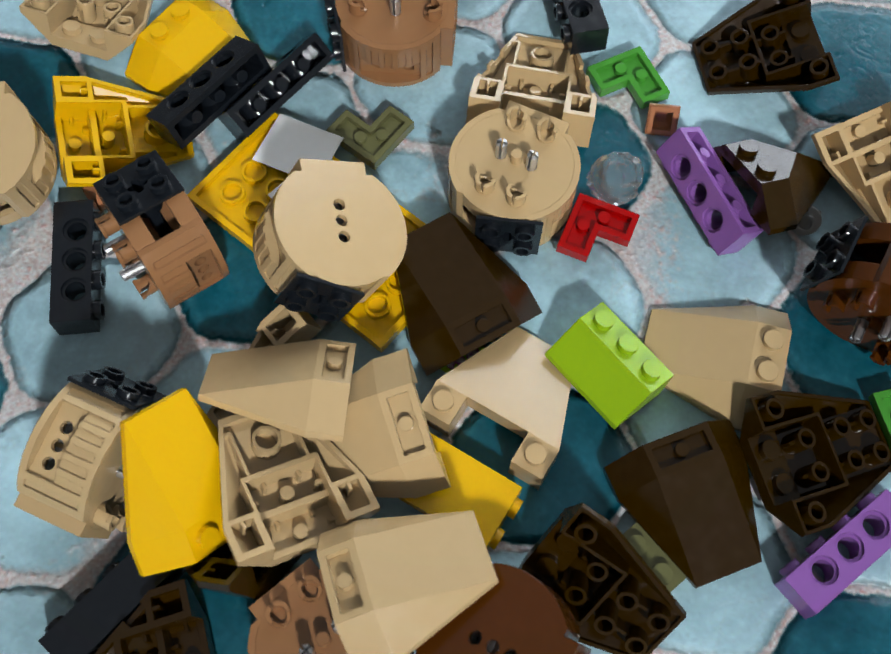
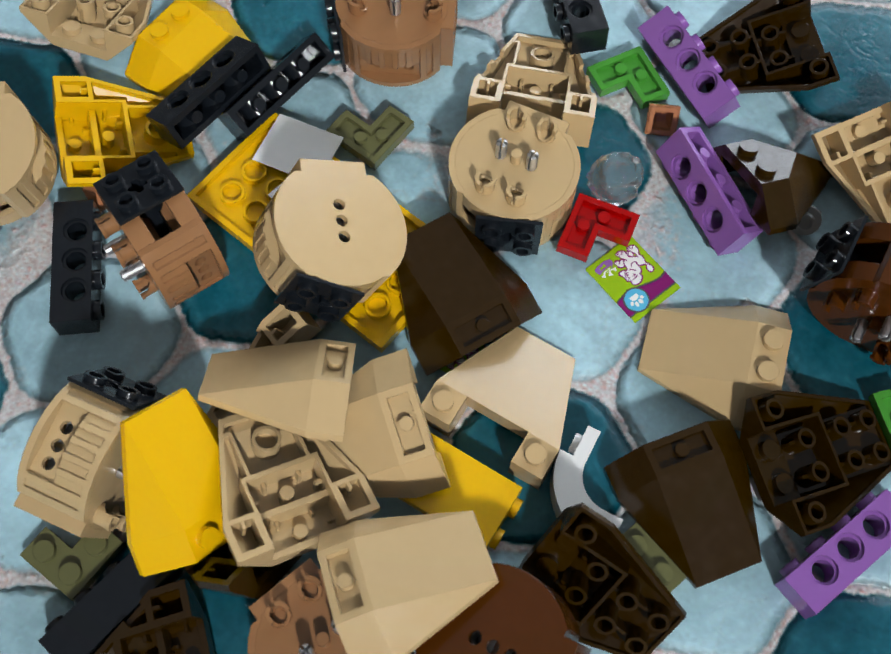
lime slope [545,302,674,430] -> none
none -> olive plate [20,527,127,601]
none -> white arch [550,425,623,529]
none -> sticker [585,237,681,323]
none -> medium lavender brick [638,5,740,128]

